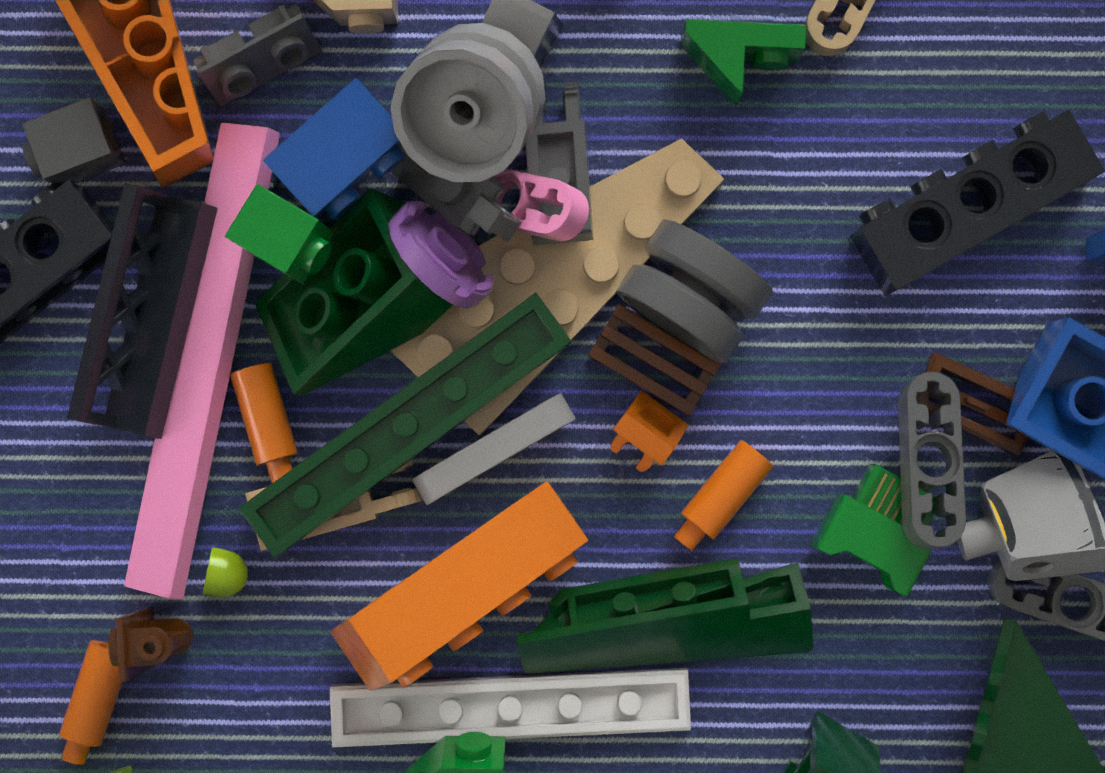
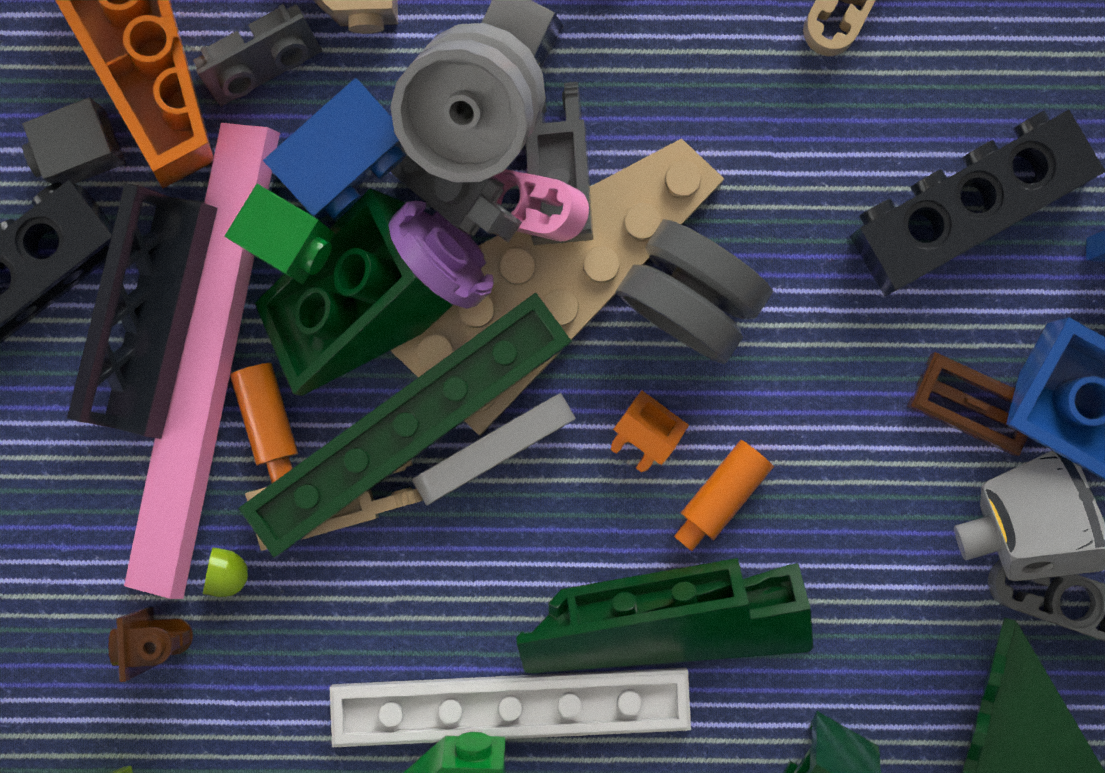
orange cylinder [59,640,123,765] -> none
orange wedge [329,481,589,691] -> none
reddish brown tile [588,304,720,417] -> none
green slope [681,19,806,105] -> none
green piece [810,464,936,597] -> none
dark grey beam [898,372,966,551] -> none

